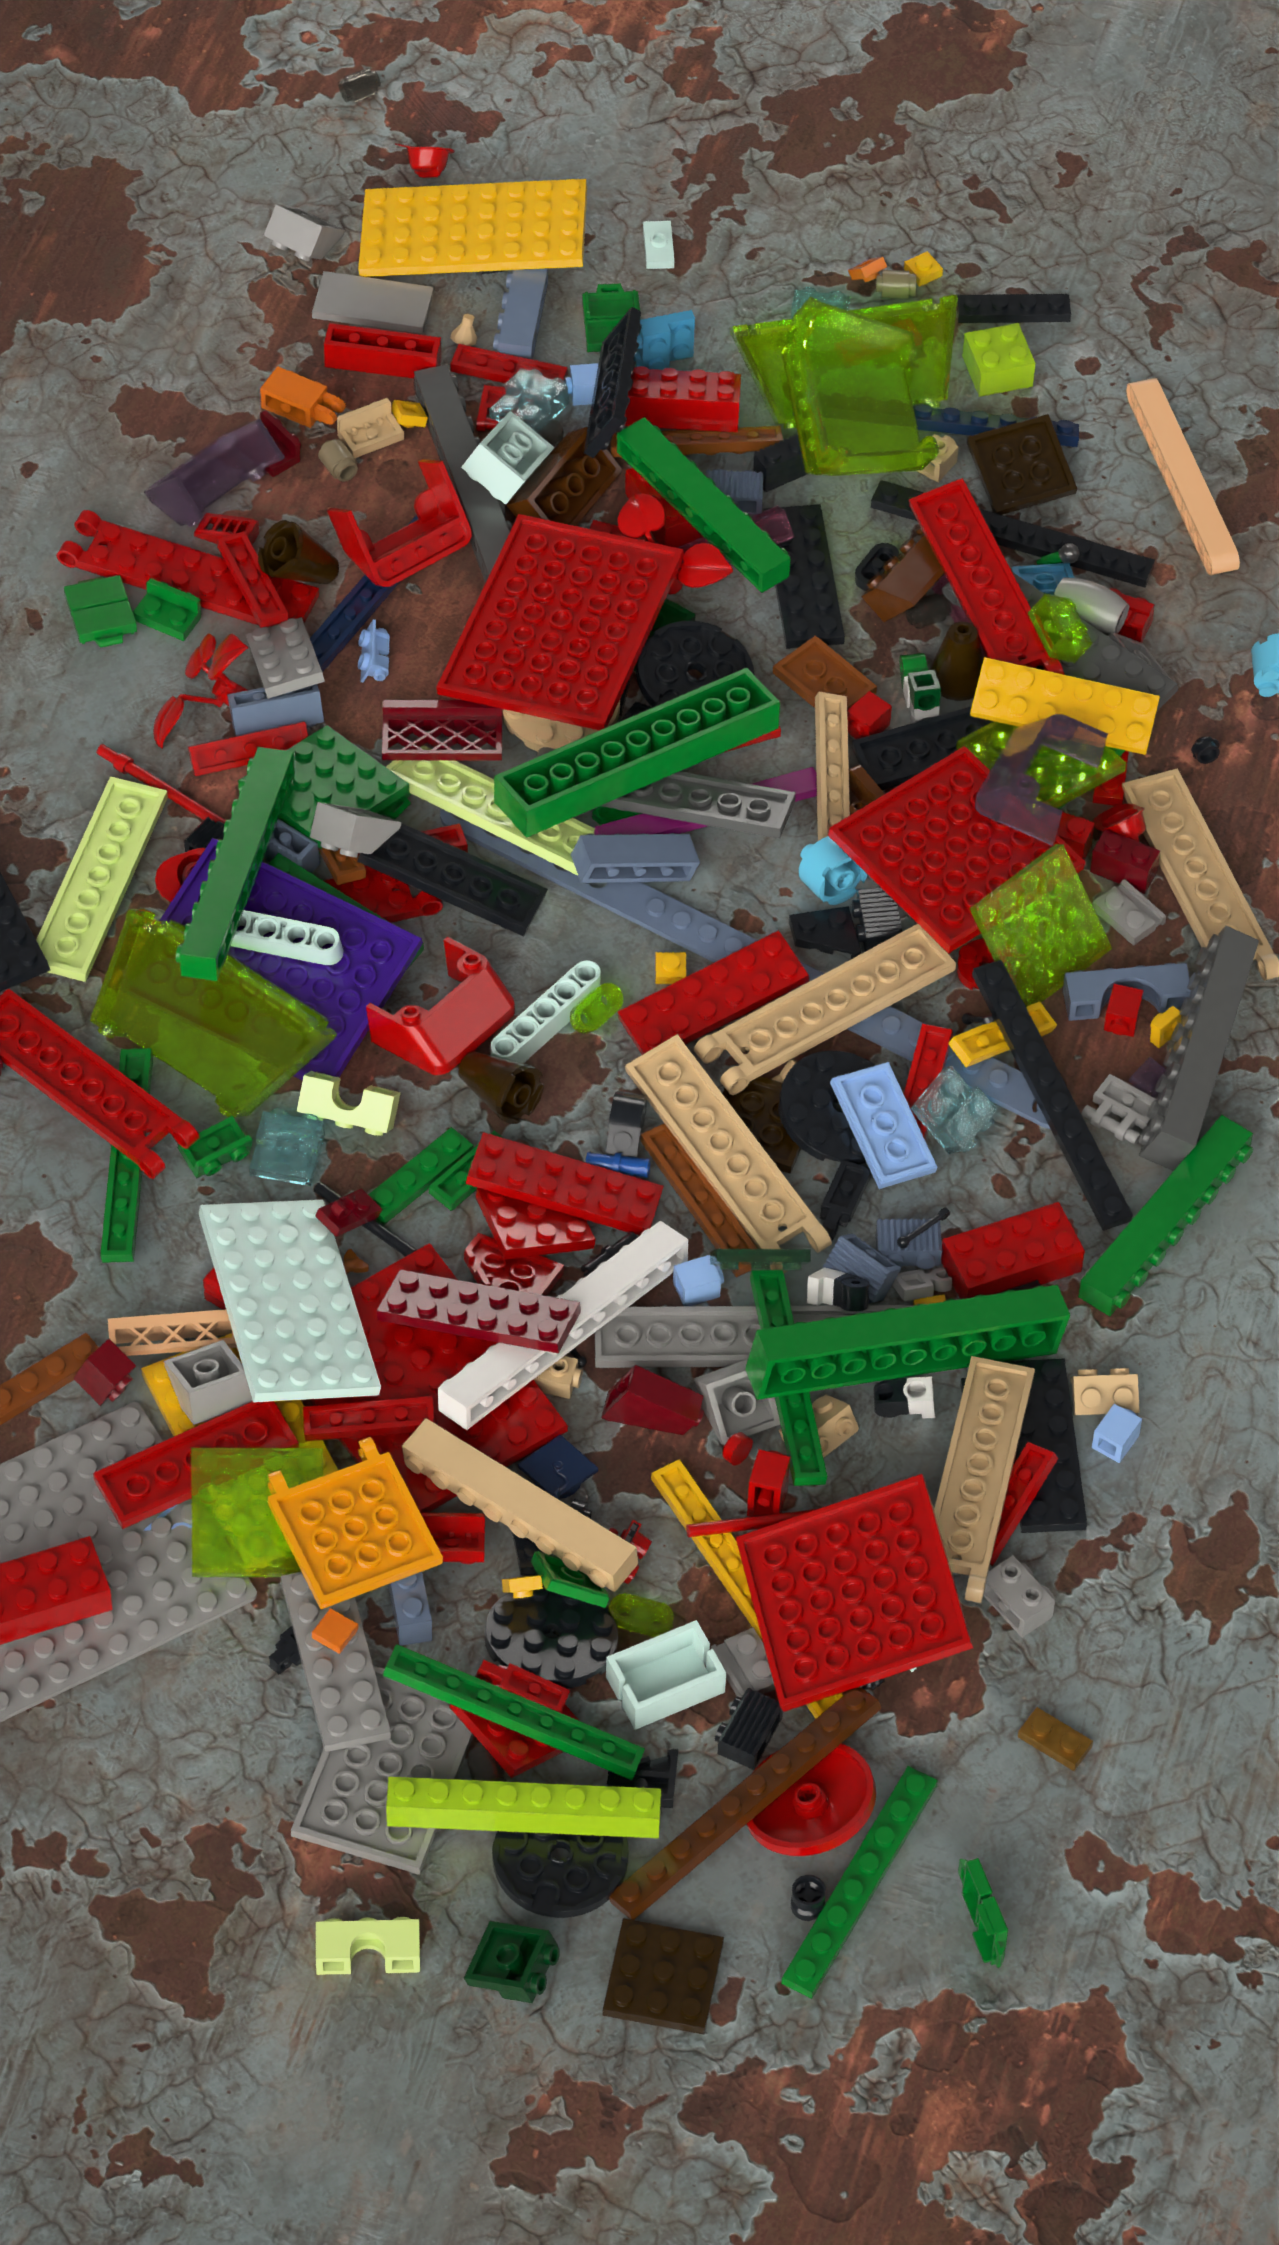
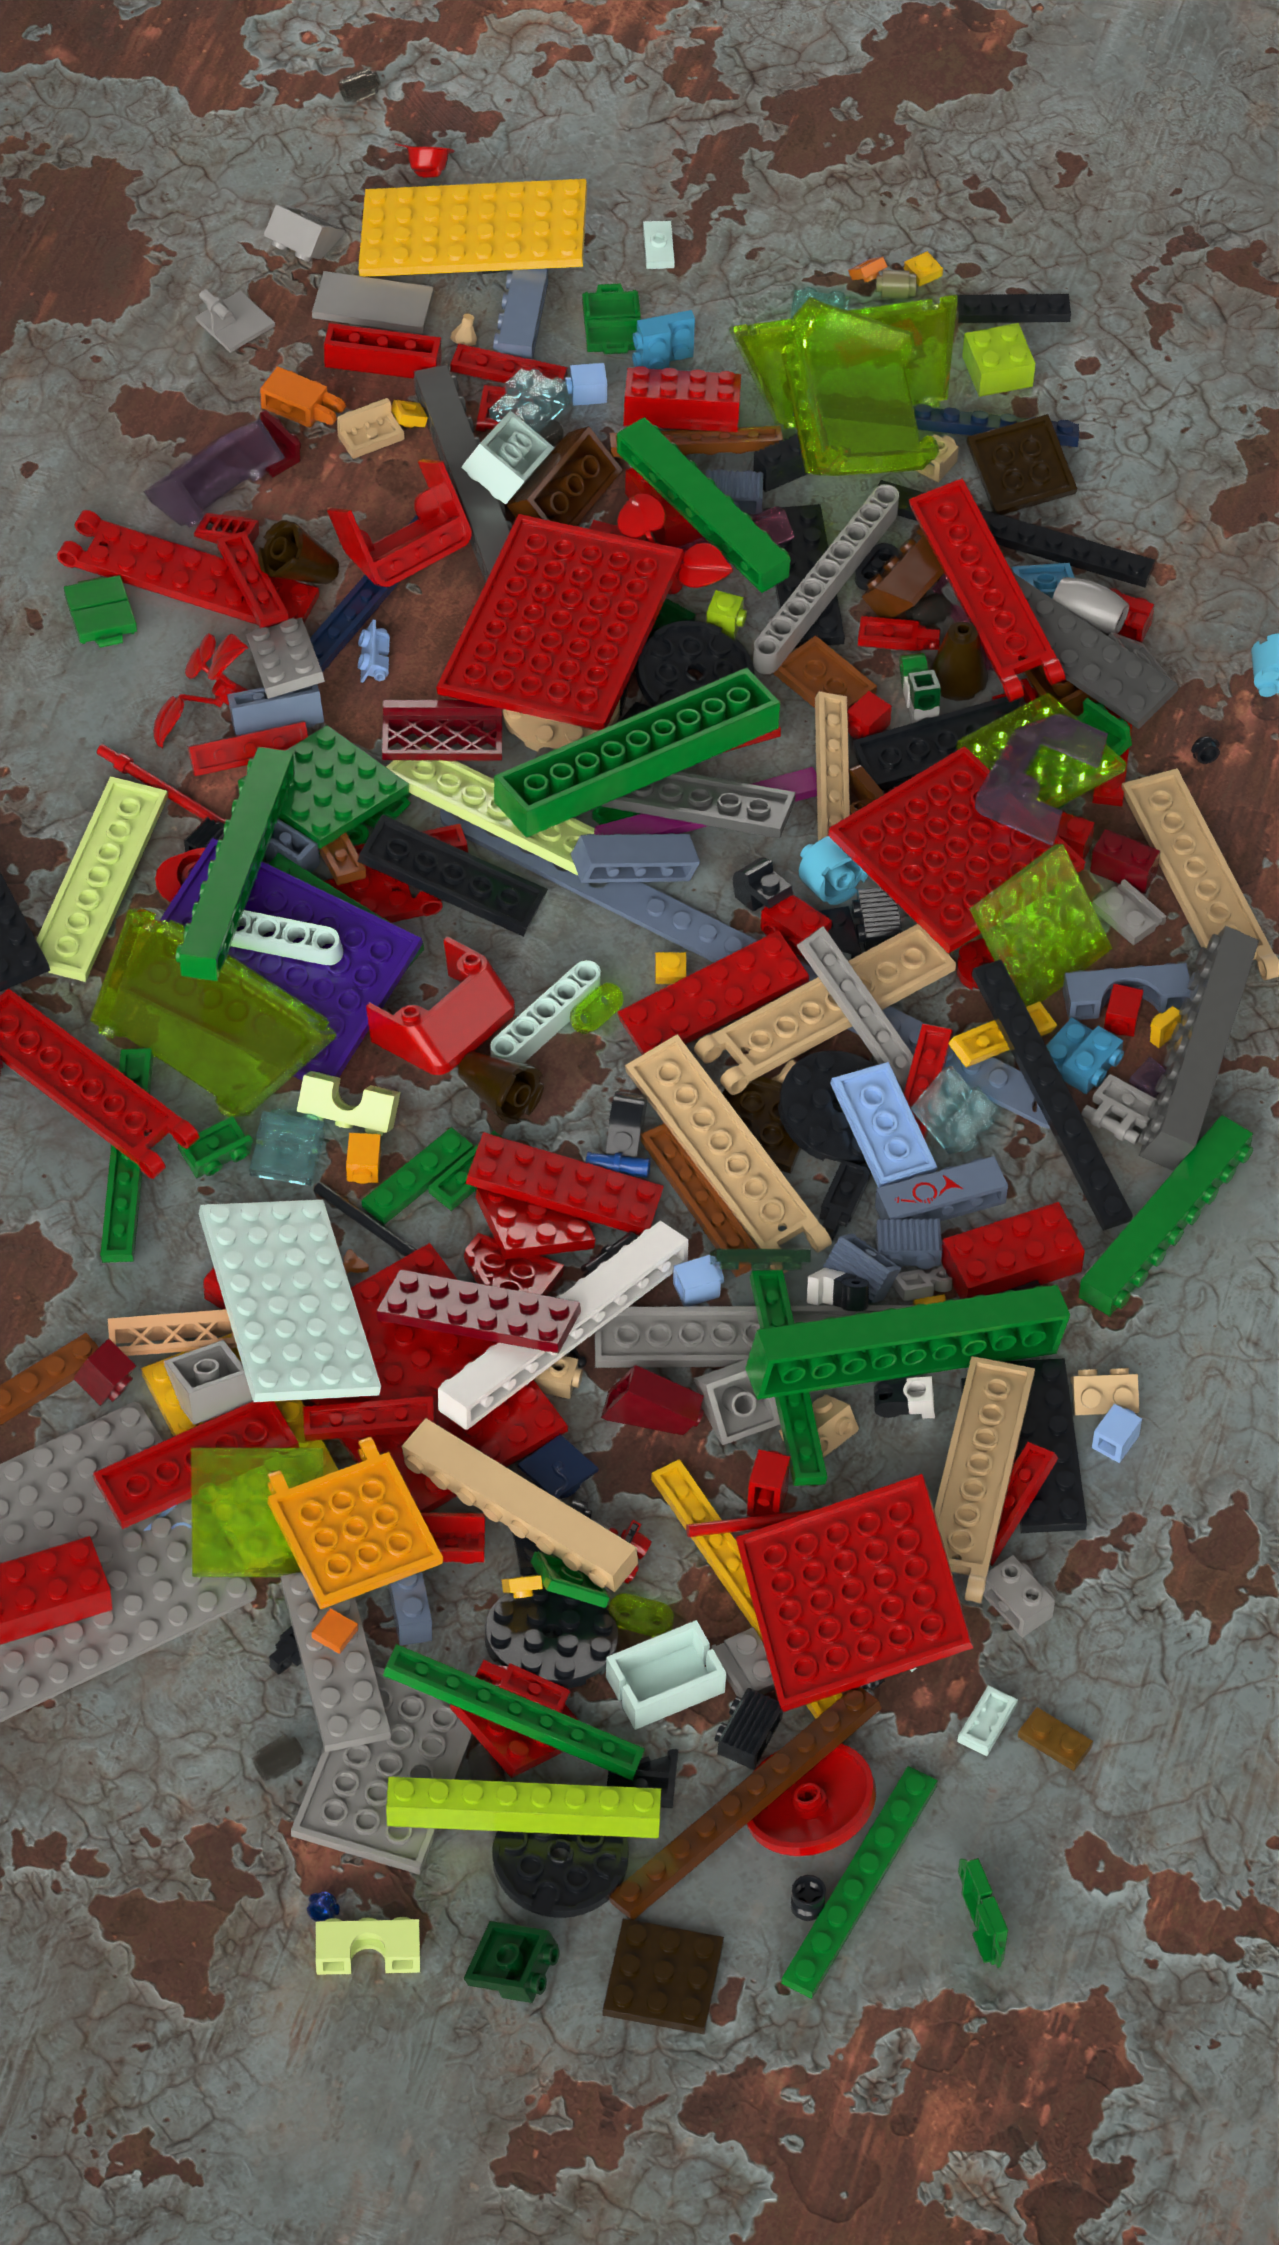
green bracket [133,578,201,641] -> none
light grey slope [310,802,402,858] -> none
dark red plate [315,1188,382,1237] -> none
dark tan brick [318,439,358,482] -> none
black plate [584,307,642,458] -> none
red tile [722,1432,753,1466] -> none
black hinge [897,1207,951,1248] -> none
black hinge [962,1013,995,1025] -> none
yellow plate [970,657,1160,755] -> none
clear neon green brick [1028,593,1093,663] -> none
flat silver piece [1036,543,1080,565] -> none
red piece [1092,803,1146,842] -> none
light nougat beam [1126,378,1240,576] -> none
none -> light grey plate [196,289,275,353]
none -> clear smoke brick [252,1734,304,1781]
none -> clear blue plate [307,1892,340,1922]
none -> light orange brick [346,1133,381,1184]
none -> lime brick [706,590,747,640]
none -> black brick [733,857,793,912]
none -> light grey beam [753,485,899,674]
none -> red bracket [760,895,832,960]
none -> light grey plate [796,926,914,1094]
none -> red hinge [858,616,941,651]
none -> sand blue brick [875,1156,1008,1221]
none -> light aqua plate [957,1685,1018,1756]
none -> dark azure plate [1046,1017,1124,1095]

